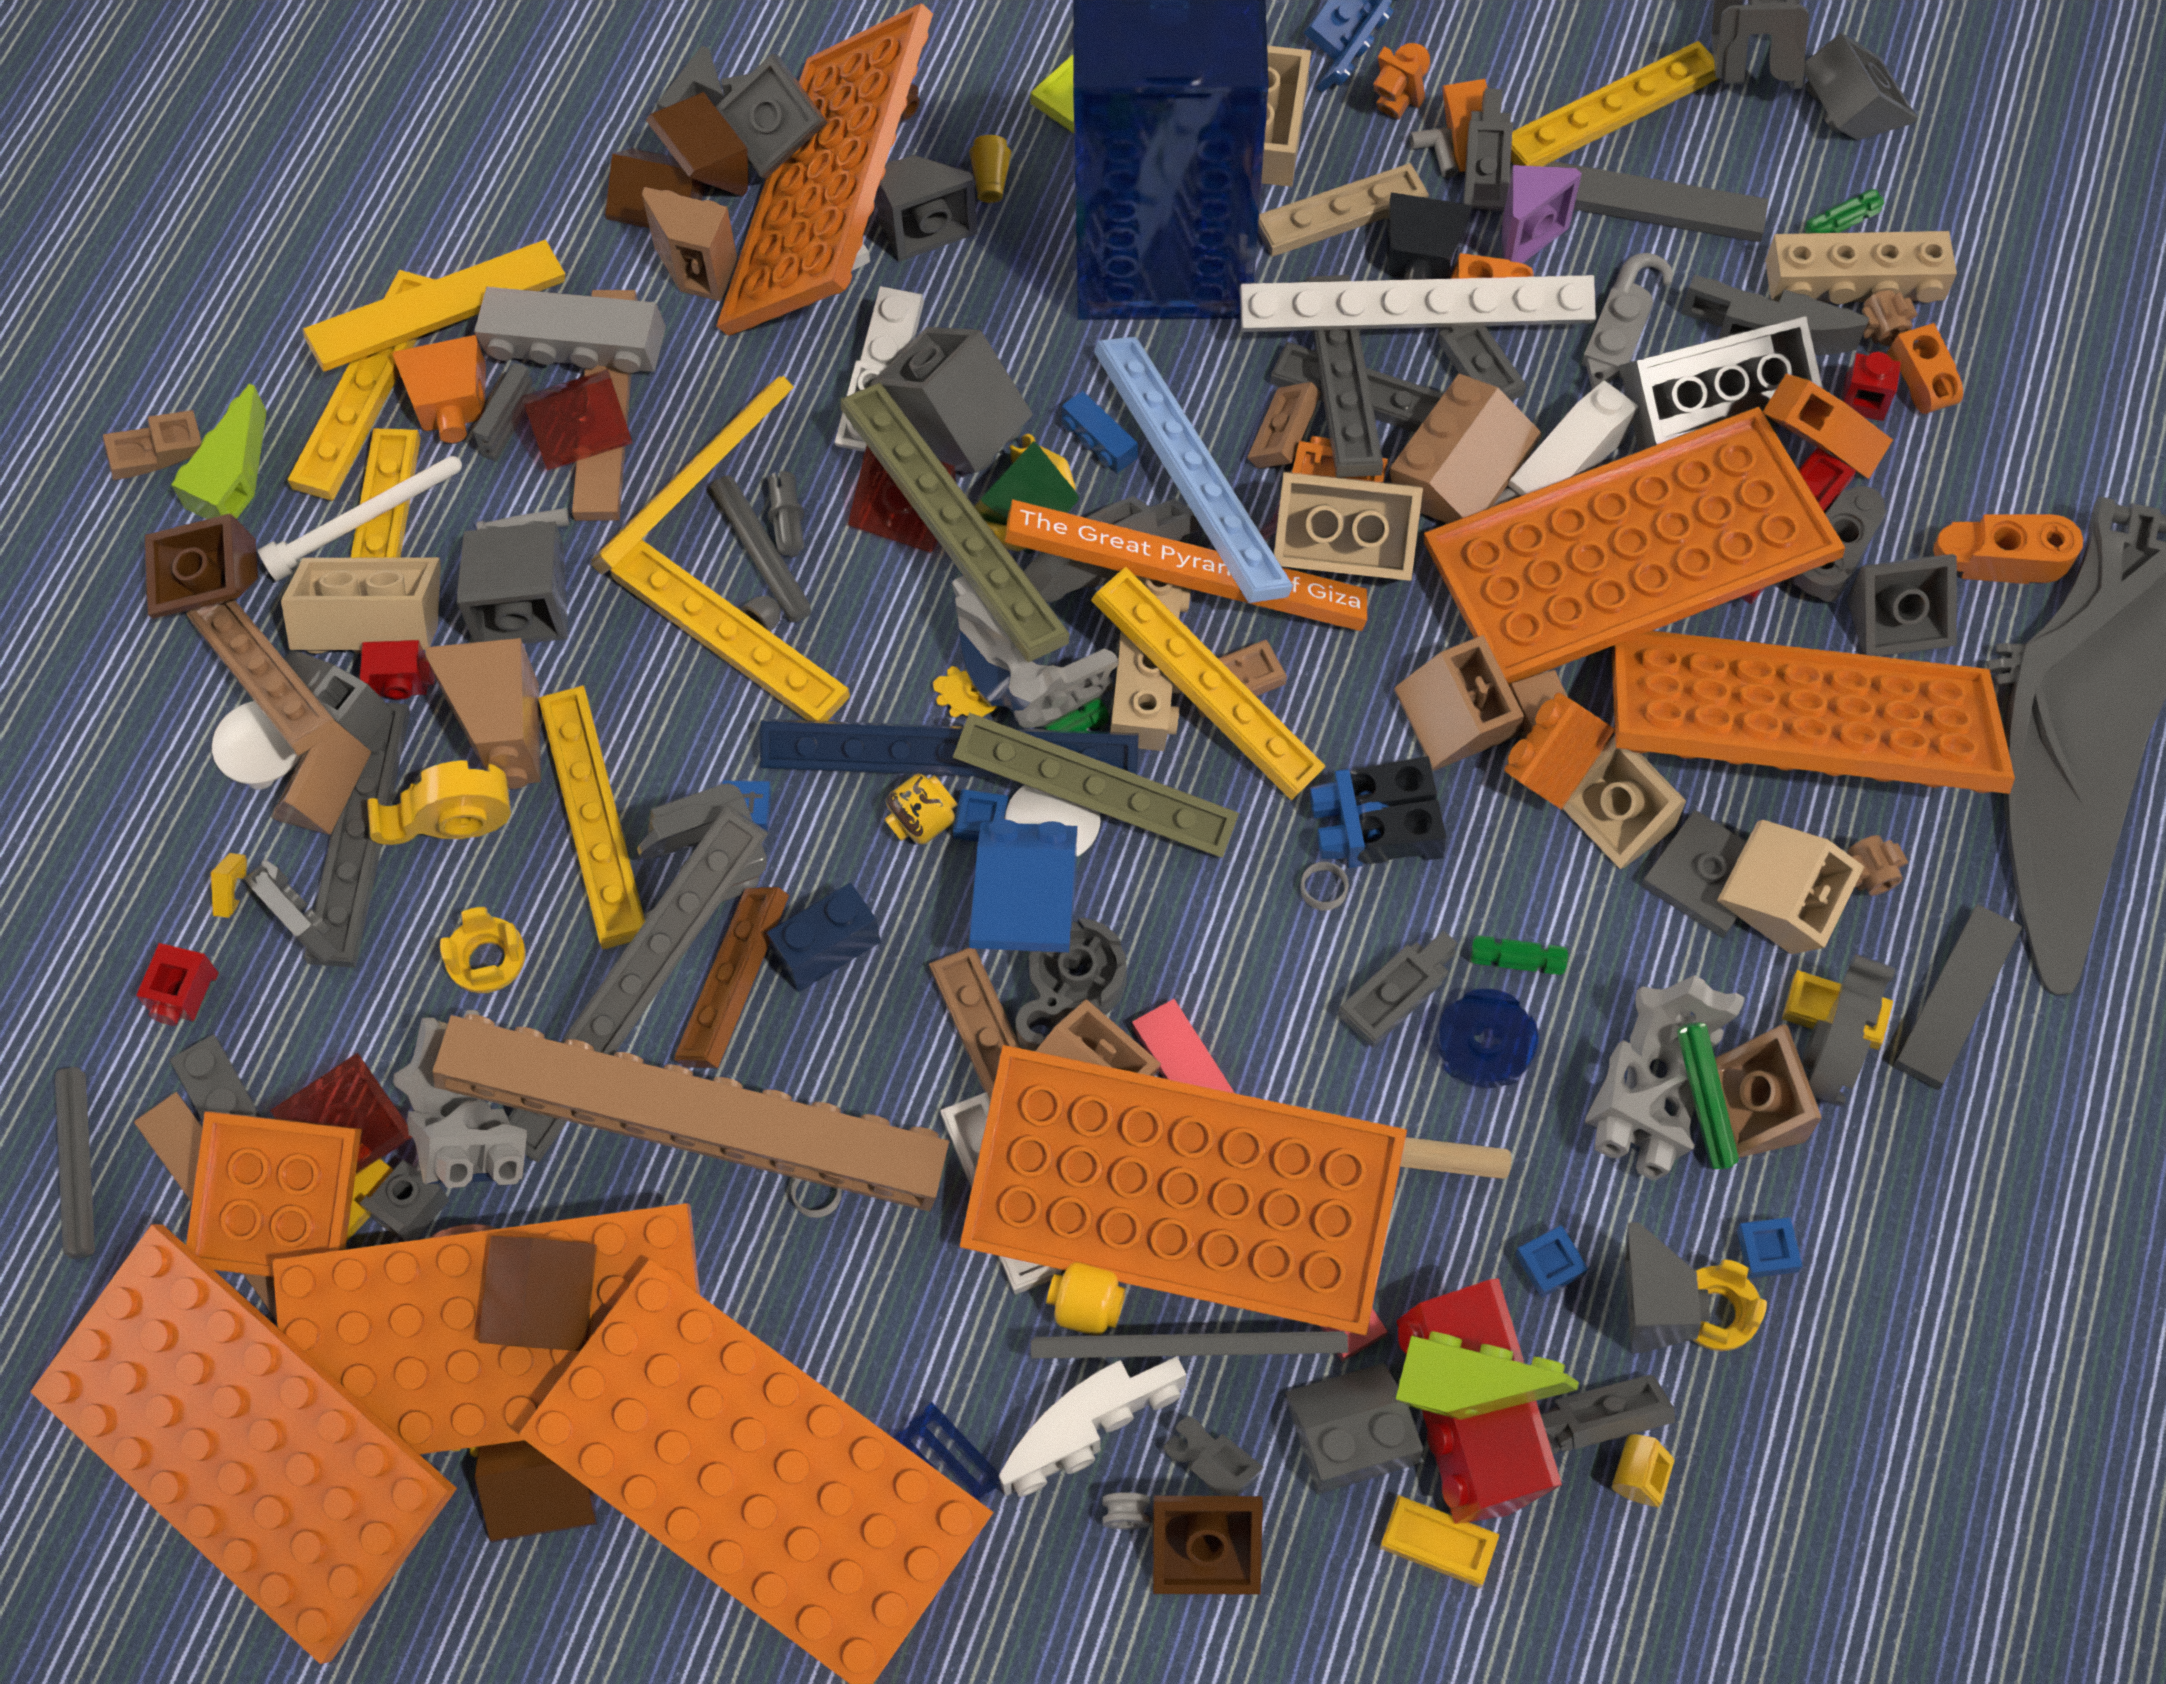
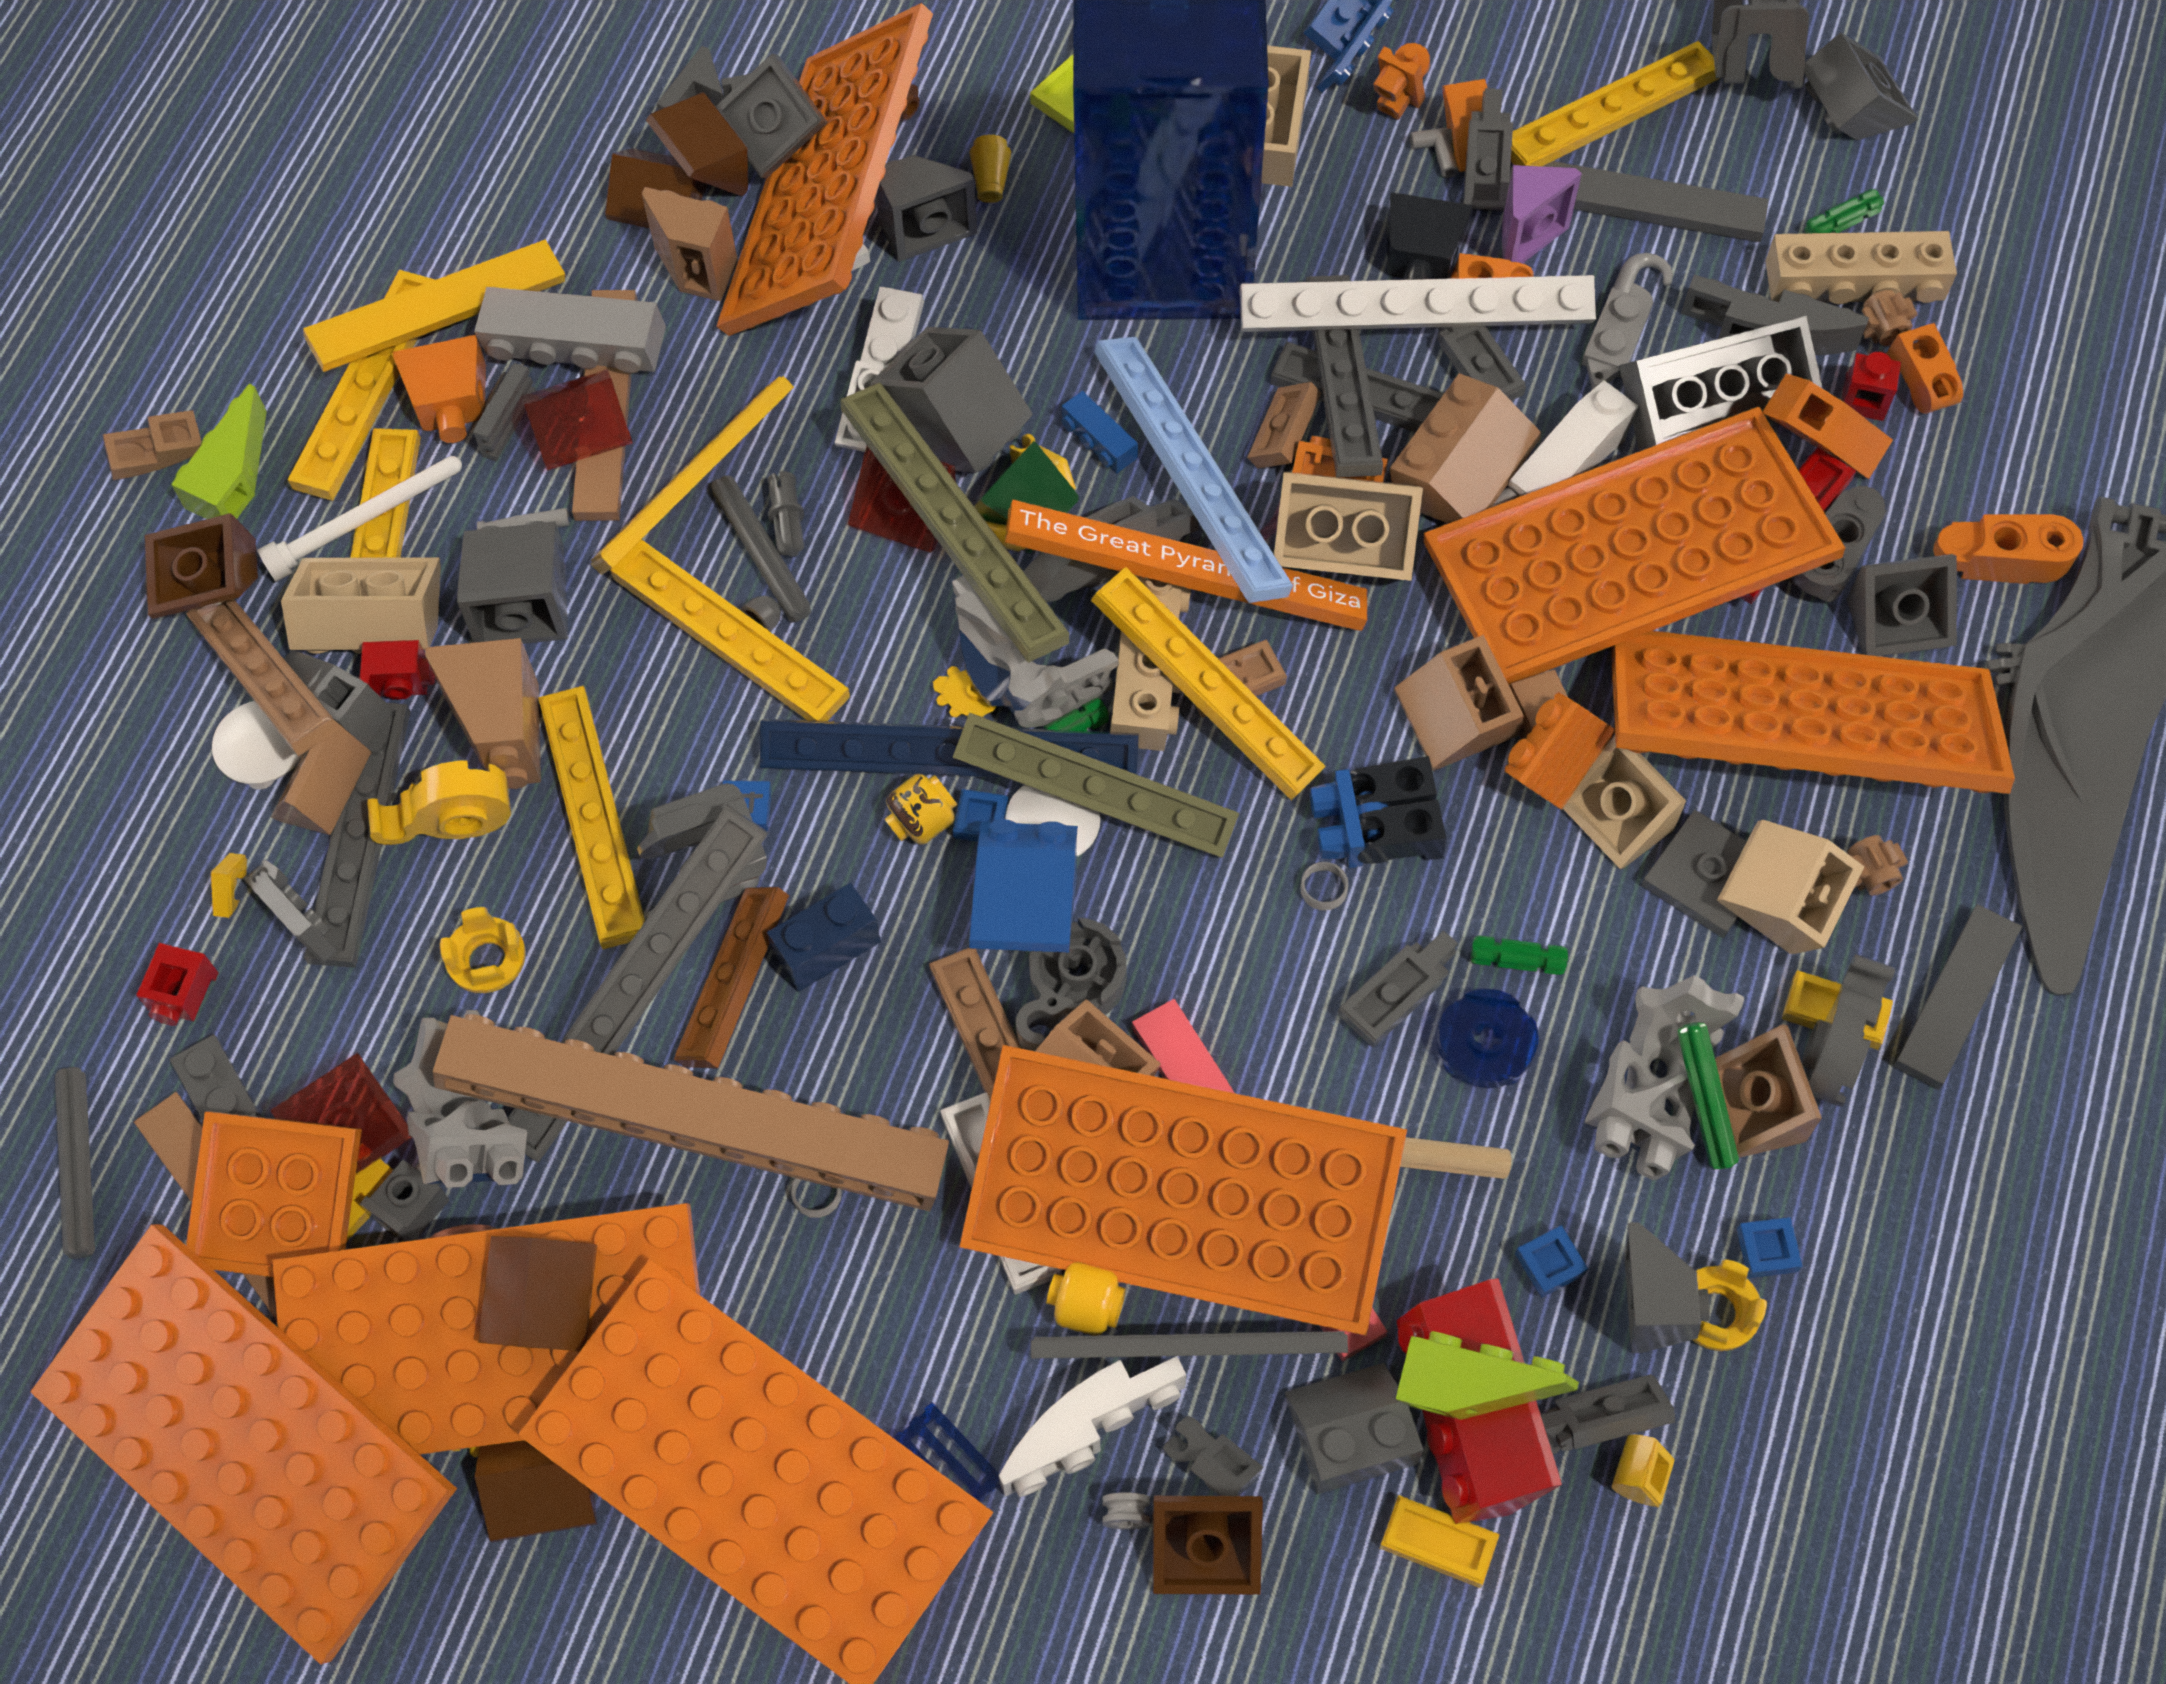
tan tile [1254,163,1429,257] -> none

